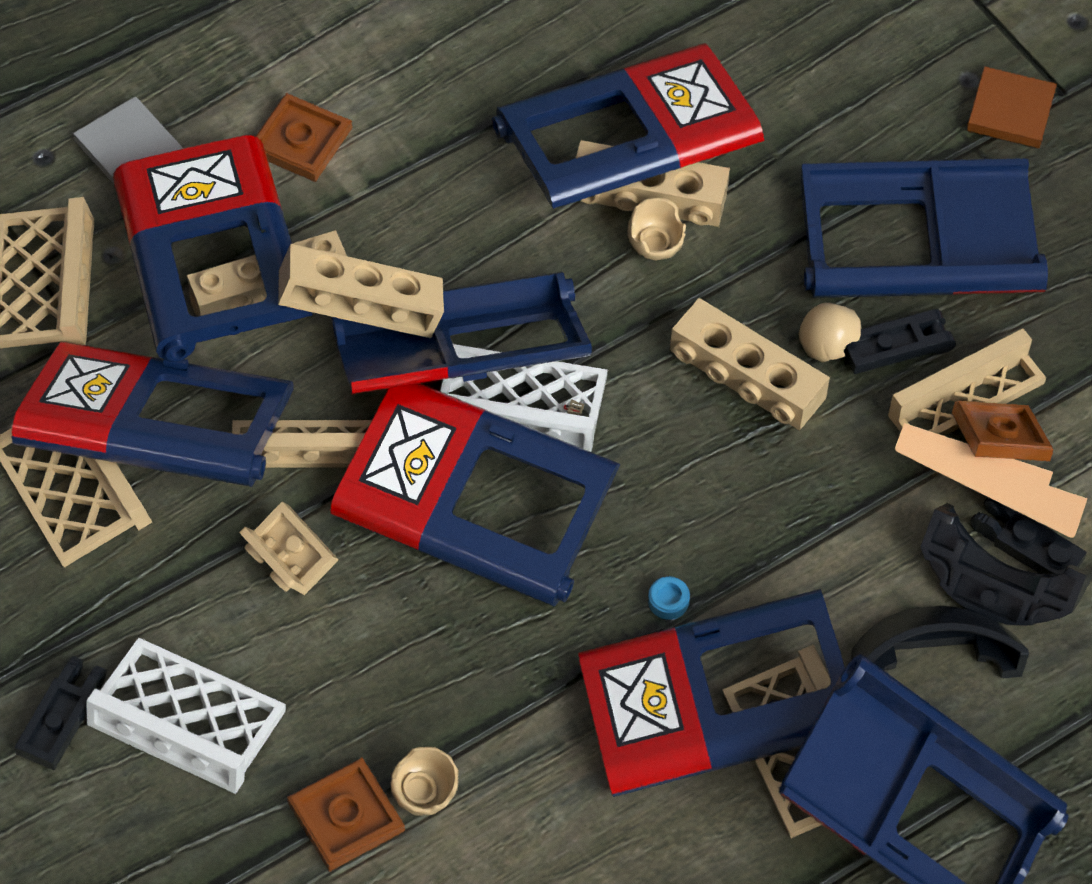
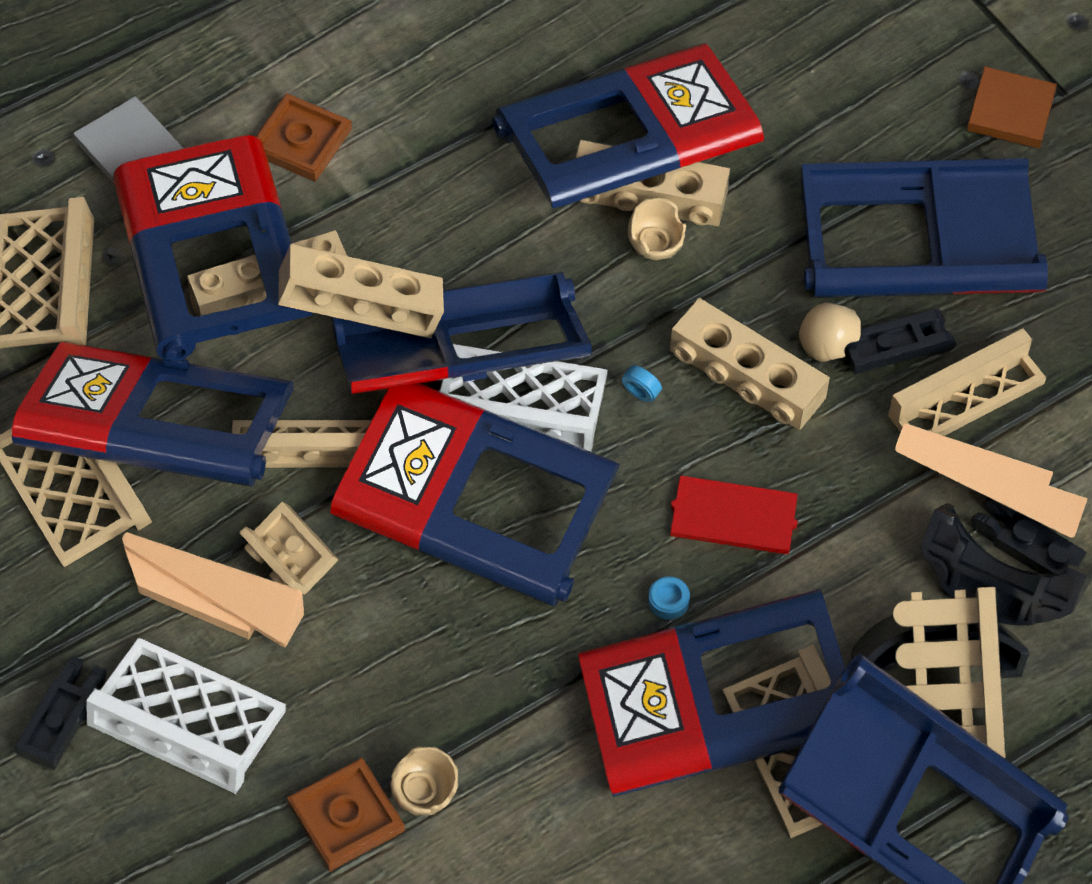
dark tan piece [564,399,584,416] -> none
dark orange tile [952,401,1054,461] -> none
none -> light nougat wedge [122,532,304,647]
none -> dark azure tile [621,365,662,402]
none -> red piece [670,475,798,555]
none -> tan fence [893,587,1005,758]

